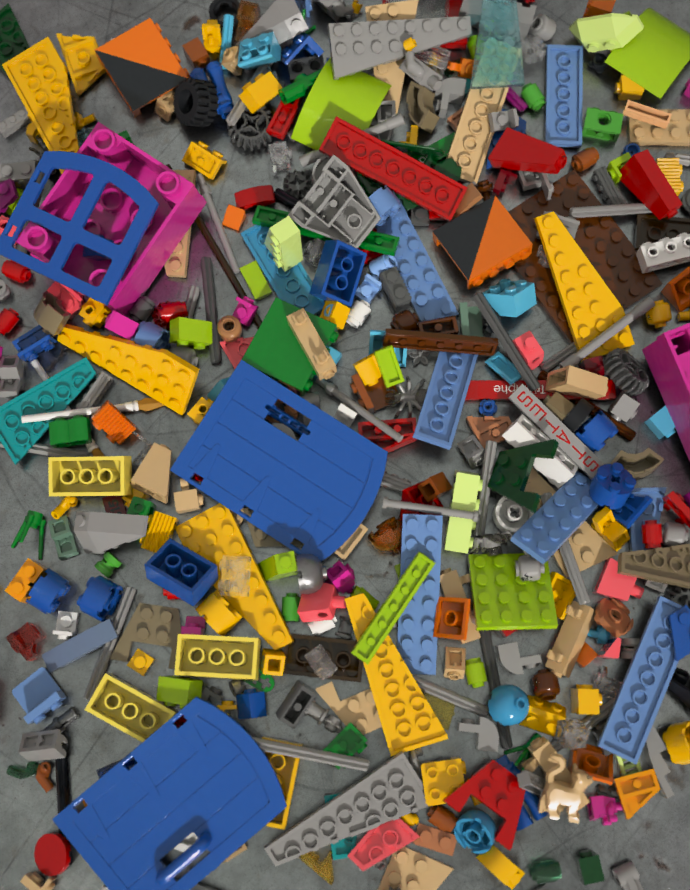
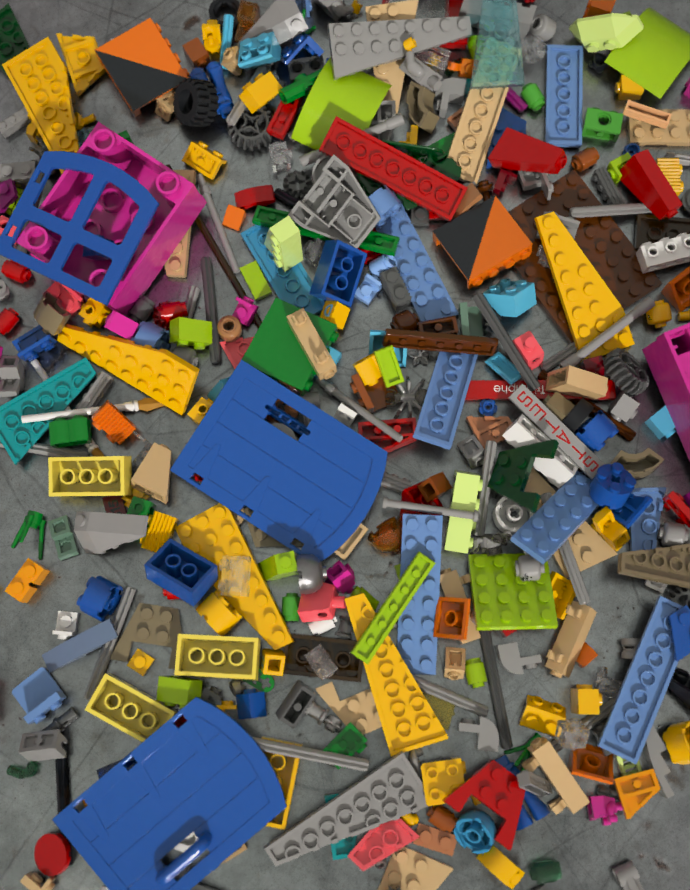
clear red brick [6,622,45,661] -> none
blue brick [26,568,72,615] -> none
dark orange arm [36,761,55,793] -> none
yellow arm [51,496,78,519] -> none
bright green wheel [94,551,122,578] -> none
tan brick [173,478,204,514] -> none
dark pink bracket [181,616,206,635] -> none
clear yellow slope [299,849,334,885] -> none
white brick [346,300,371,328] -> none
light grey bracket [488,108,519,133] -> none
dark azure cylinder [488,684,530,726] -> none
reddish brown head [532,669,560,701] -> none
tan animal [538,753,593,824] -> none
dark green brick [574,849,605,885] -> none
dark azure plate [587,625,611,644] -> none
coral torso [593,558,644,602] -> none
nougat plate [594,598,634,638] -> none
coral slope [596,637,621,659] -> none
red brick [641,520,663,549] -> none

